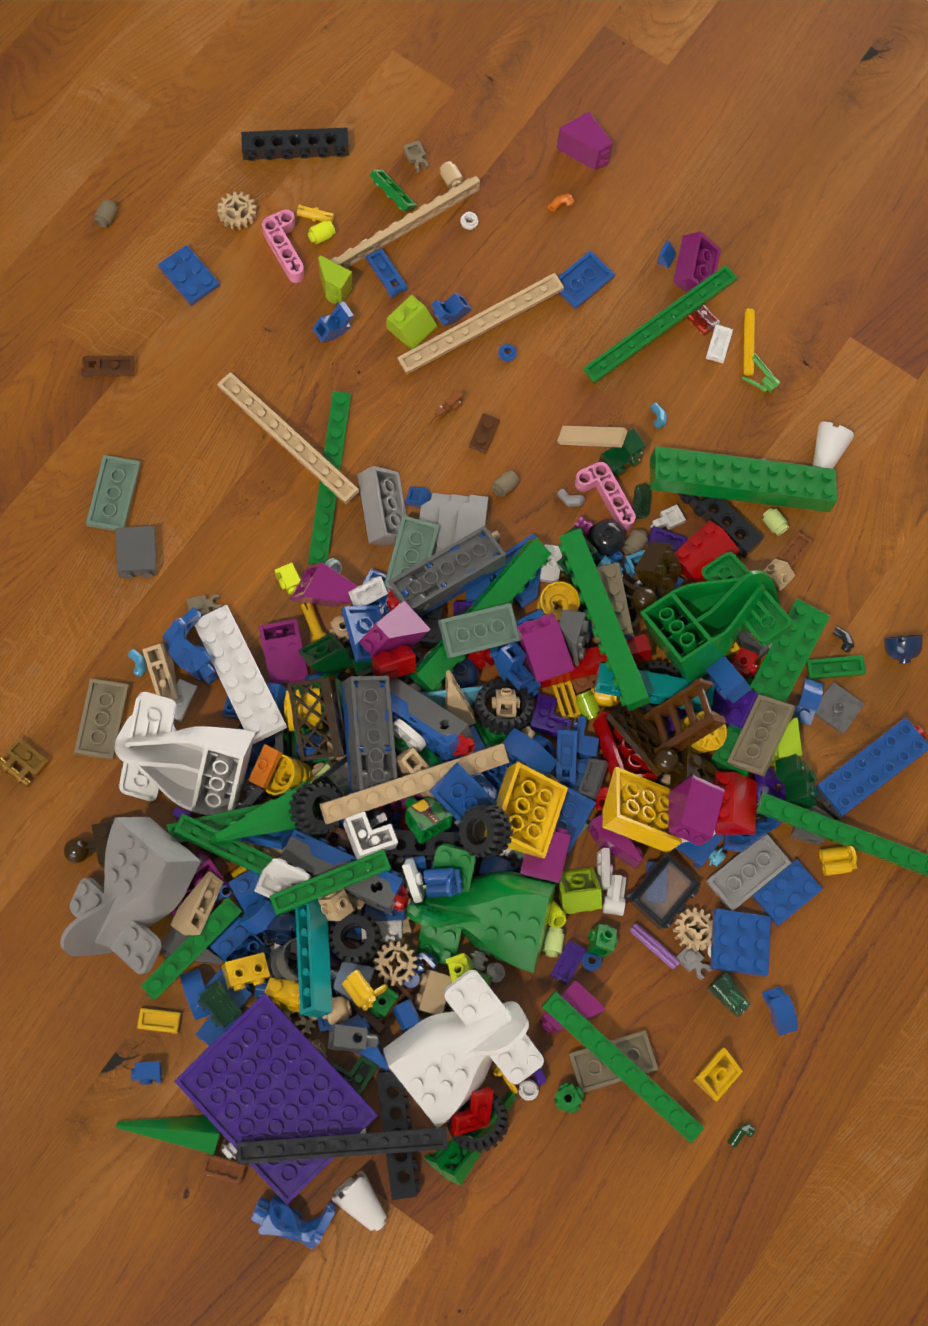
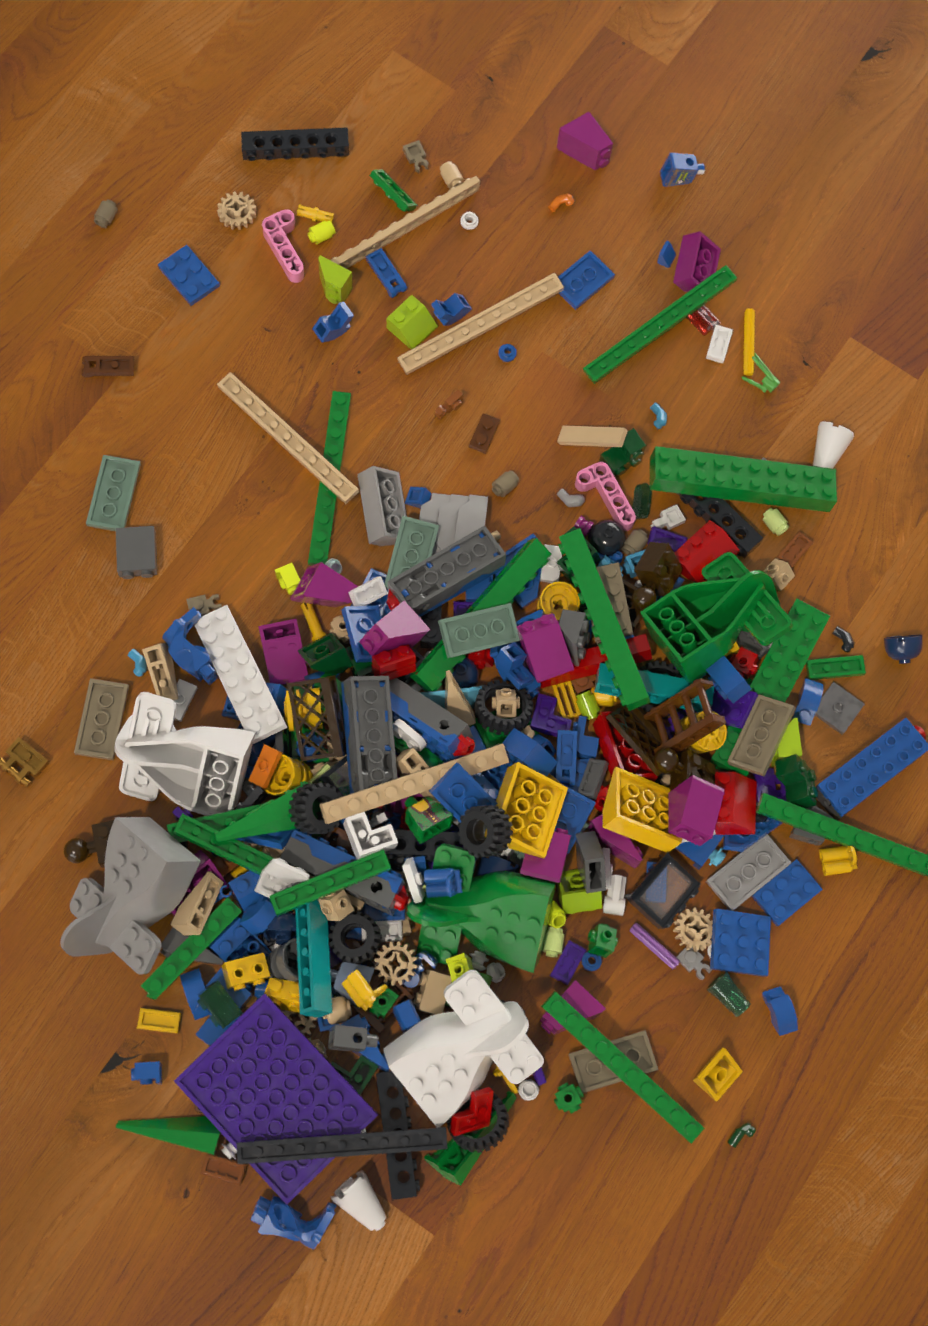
none -> dark grey brick [575,831,606,893]
none -> blue torso [660,153,705,187]

